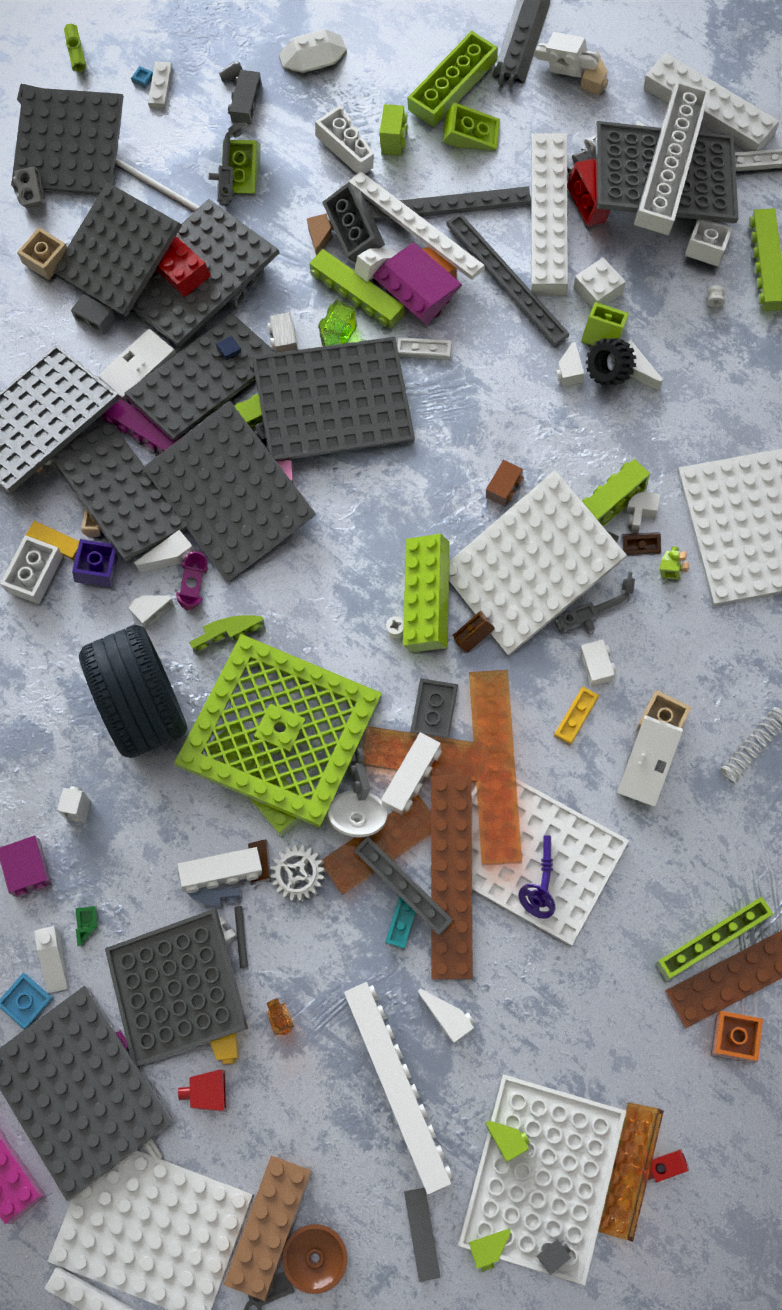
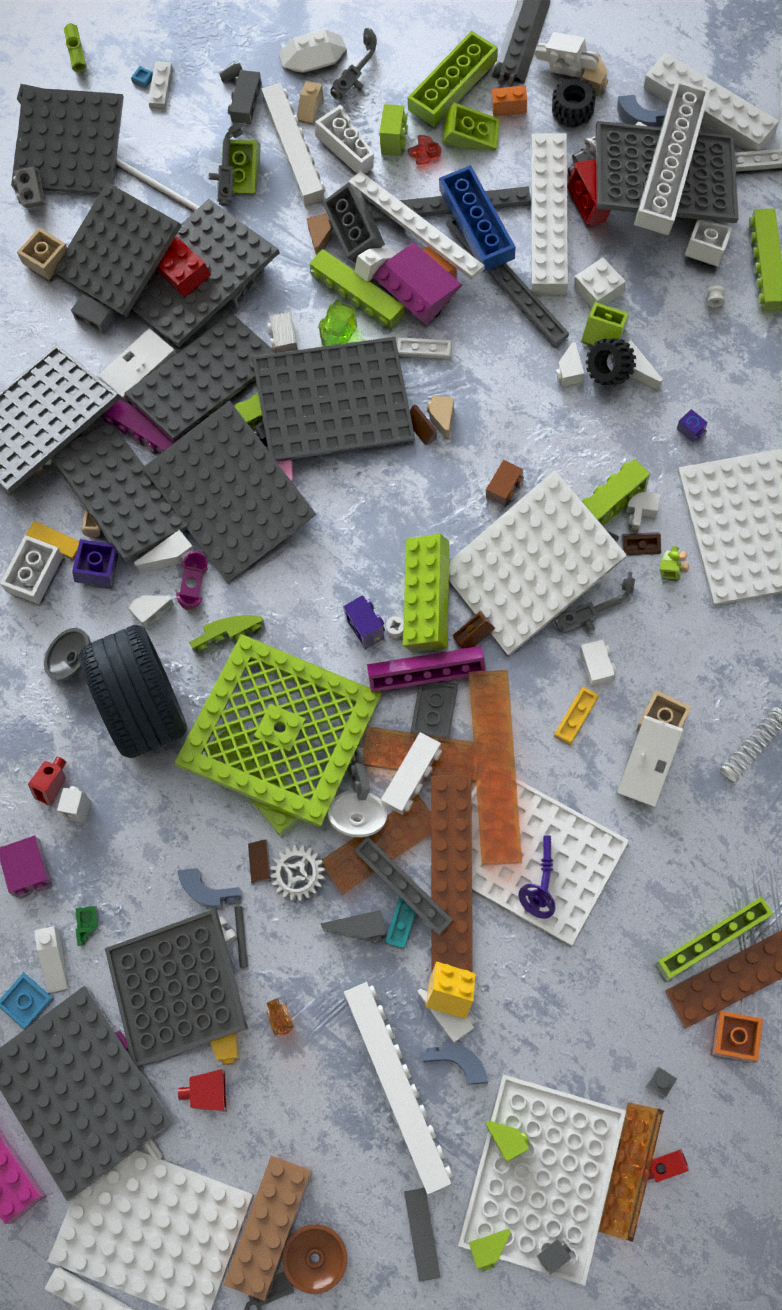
white brick [177,847,262,893] -> none
dark blue tile [216,336,241,360] -> none
none -> red torso [28,757,67,806]
none -> dark grey dish [44,628,91,681]
none -> white brick [261,83,326,206]
none -> tan slope [297,81,324,125]
none -> dark grey slope [321,910,387,943]
none -> dark grey piece [330,27,377,99]
none -> dark purple brick [343,595,385,650]
none -> magenta brick [367,646,486,692]
none -> clear red plate [407,135,442,165]
none -> reddish brown slope [410,404,437,445]
none -> sand blue arch [422,1042,488,1085]
none -> yellow brick [426,961,476,1019]
none -> tan slope [427,395,454,438]
none -> blue brick [439,165,516,272]
none -> orange brick [491,85,528,116]
none -> black tyre [552,78,596,126]
none -> sand blue arch [617,95,667,127]
none -> dark grey brick [645,1067,677,1099]
none -> dark purple brick [677,409,708,442]

